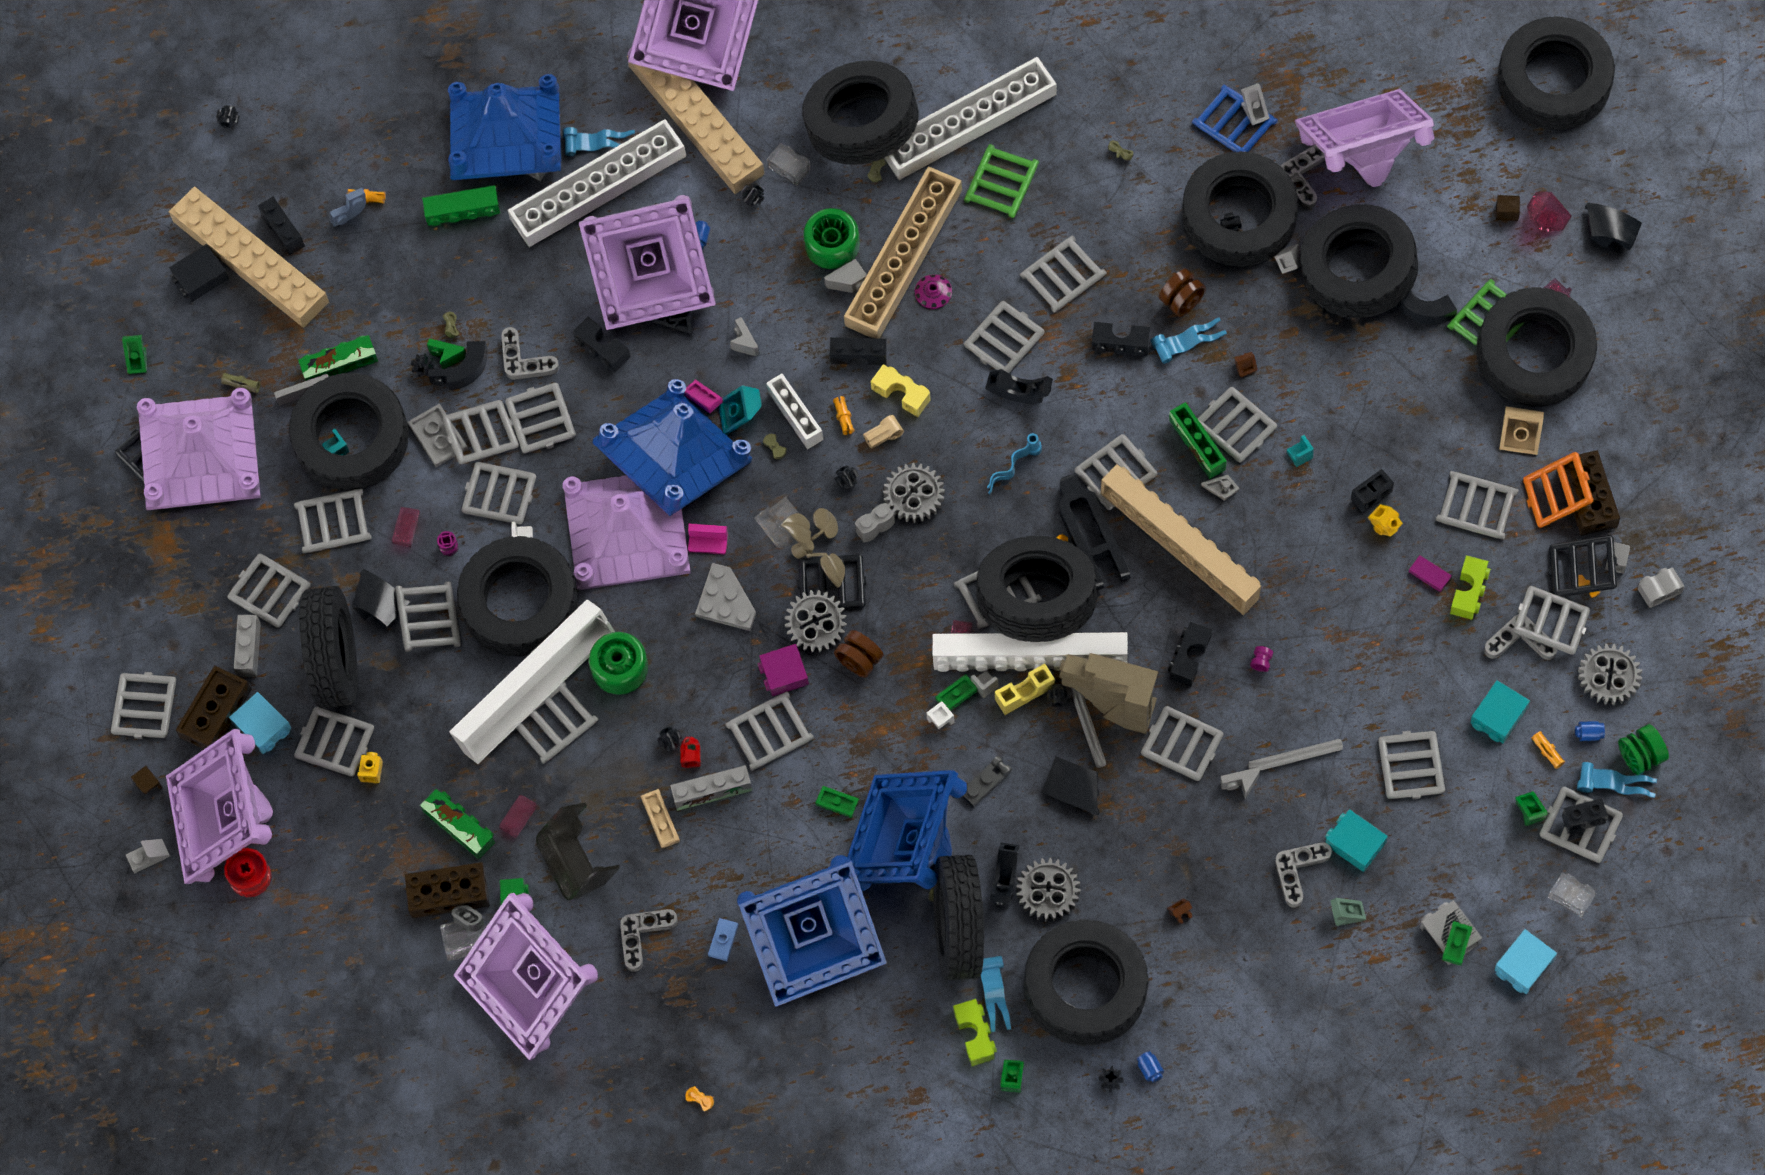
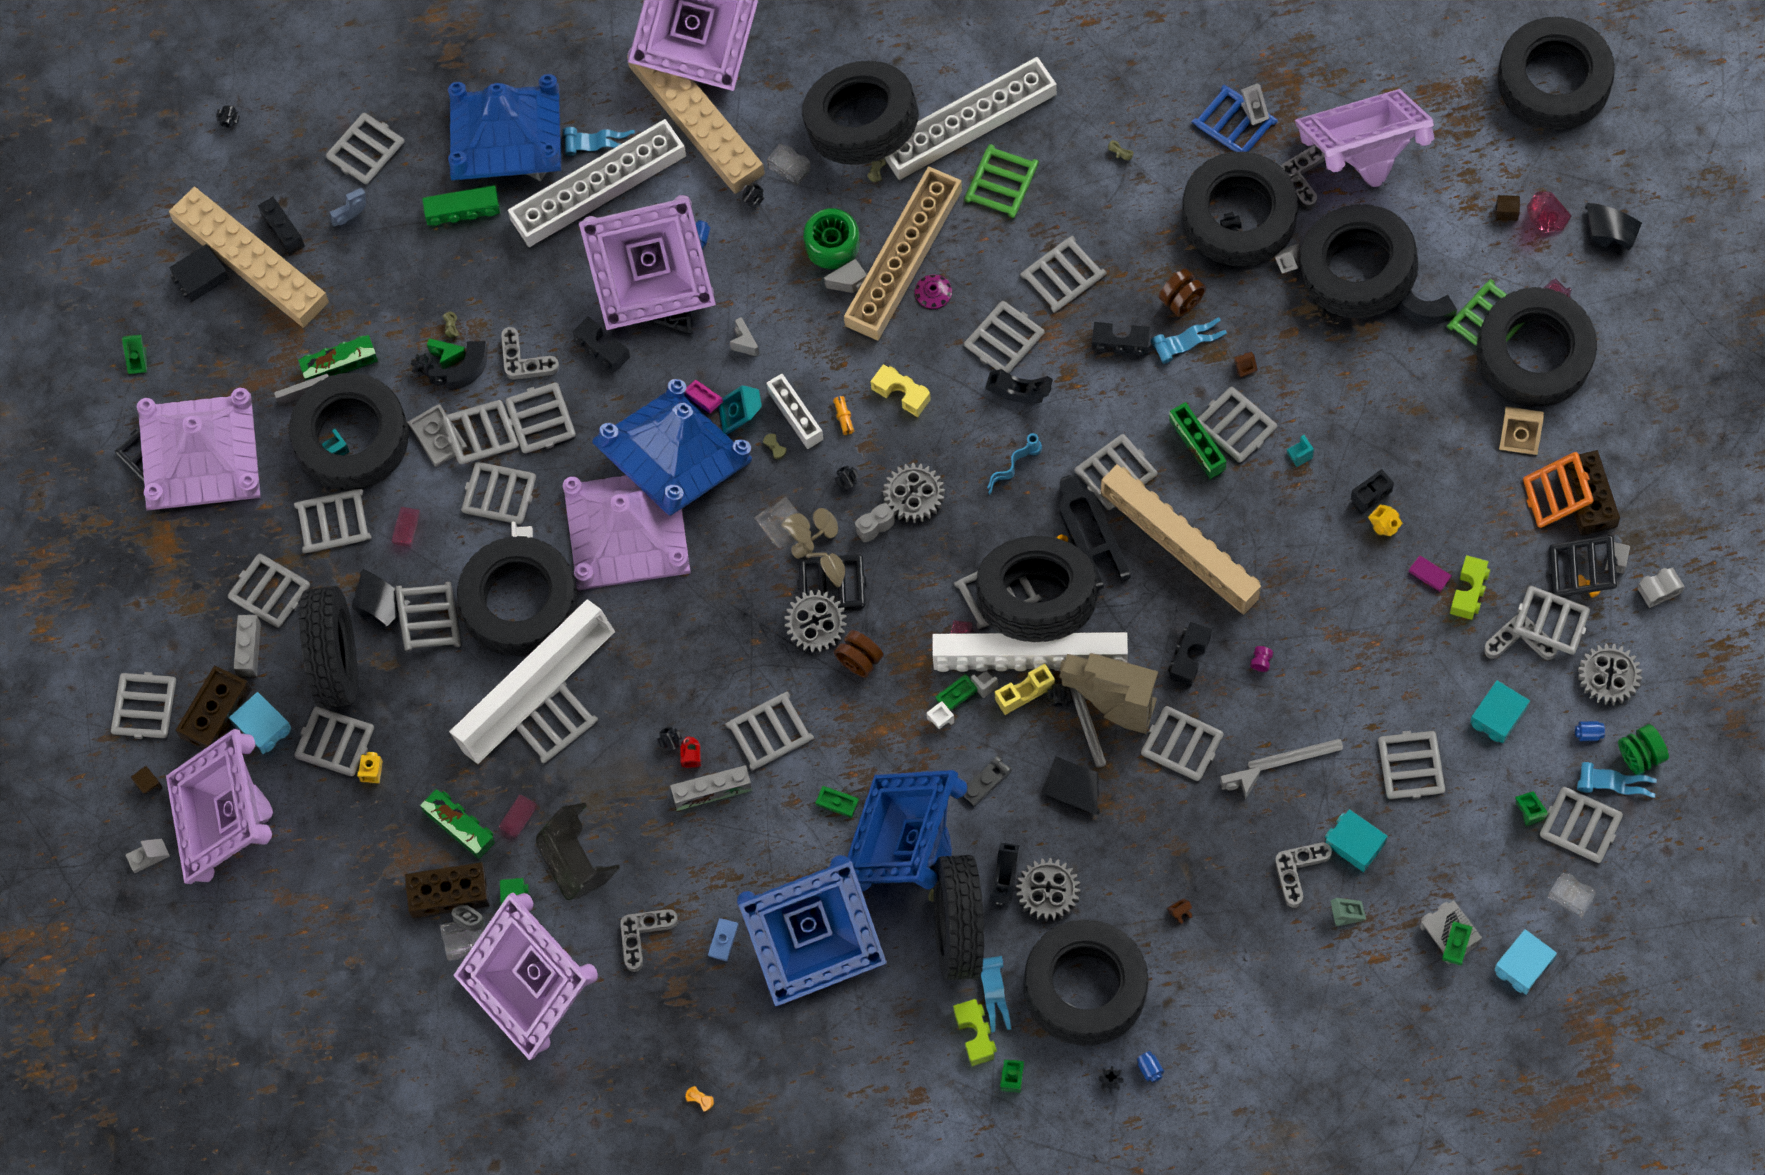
olive pin [221,373,260,393] -> none
red wheel [224,848,272,897] -> none
light orange pin [347,189,386,204] -> none
magenta wheel [437,531,458,556] -> none
green wheel [589,632,648,695] -> none
tan tile [641,789,680,849] -> none
dark pink panel [688,524,728,554] -> none
light grey plate [695,563,756,631] -> none
magenta brick [757,644,809,697] -> none
black arch [829,337,888,365] -> none
tan piece [863,415,904,449] -> none
light grey piece [1201,475,1240,501] -> none
light grey bar [1436,471,1519,540] -> none
light orange pin [1531,731,1565,769] -> none
black brick [1562,798,1608,834] -> none
none -> light grey bar [326,113,404,184]

